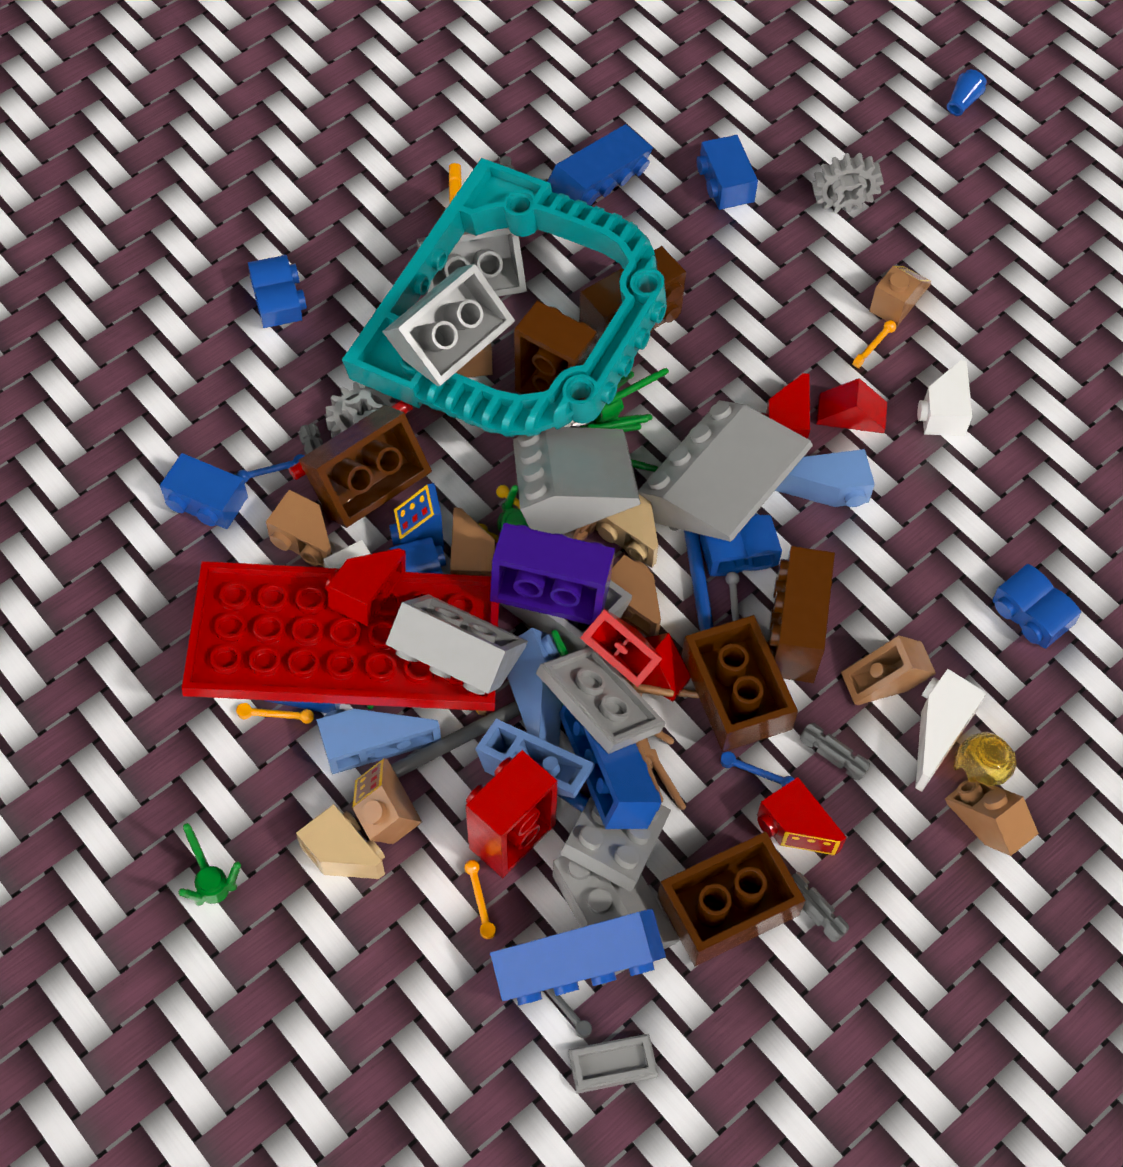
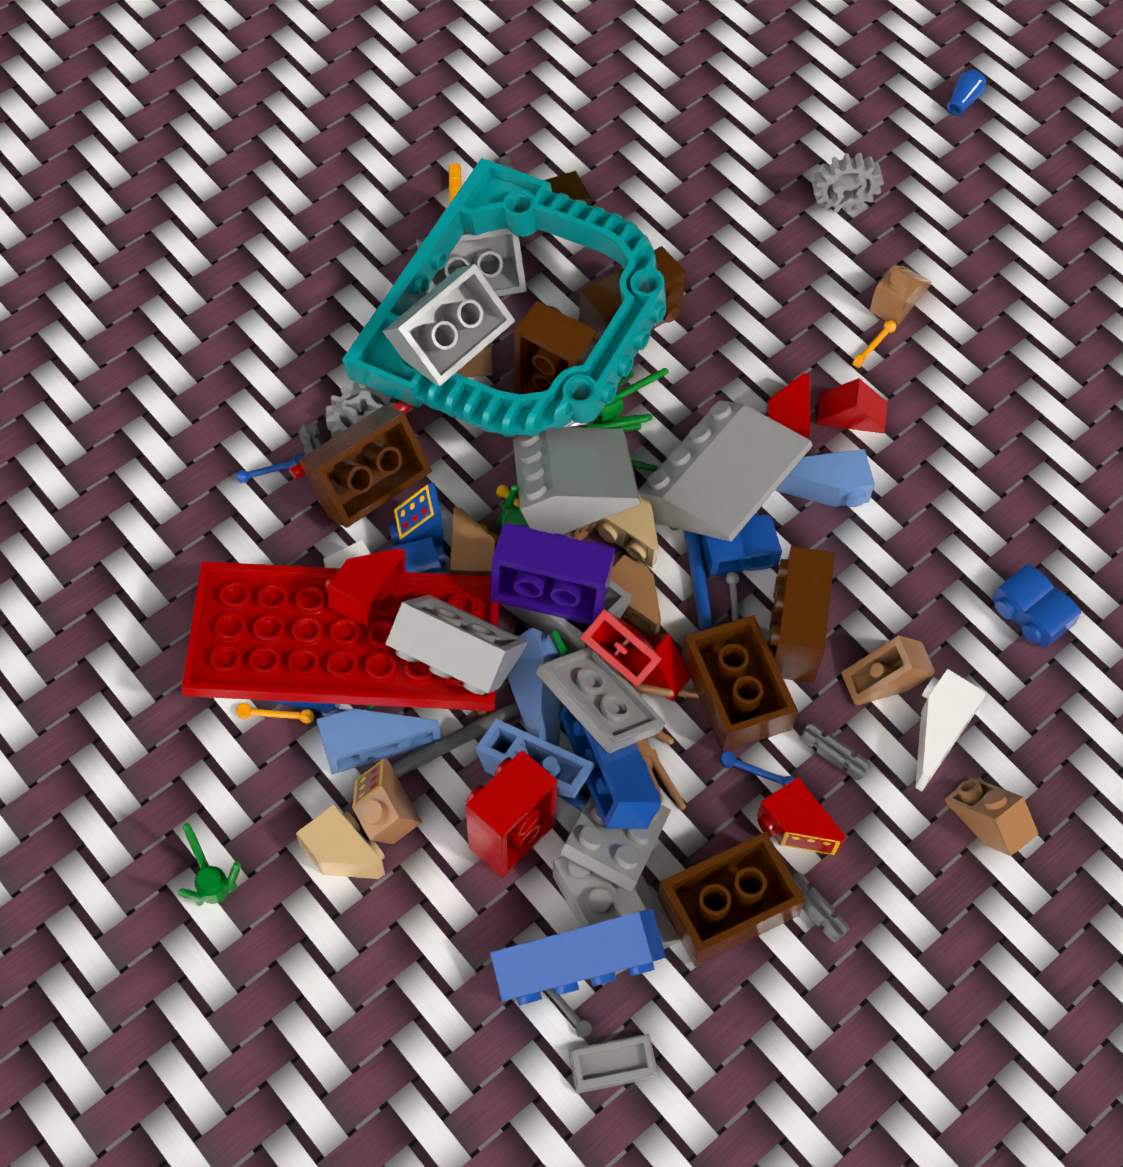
blue brick [160,453,248,529] -> none
blue brick [248,255,307,328] -> none
medium nougat slope [266,490,332,567] -> none
light orange hinge [464,860,496,939] -> none
blue brick [547,124,654,206] -> none
blue brick [696,135,758,210] -> none
white slope [917,360,972,436] -> none
clear yellow hair [953,732,1017,786] -> none

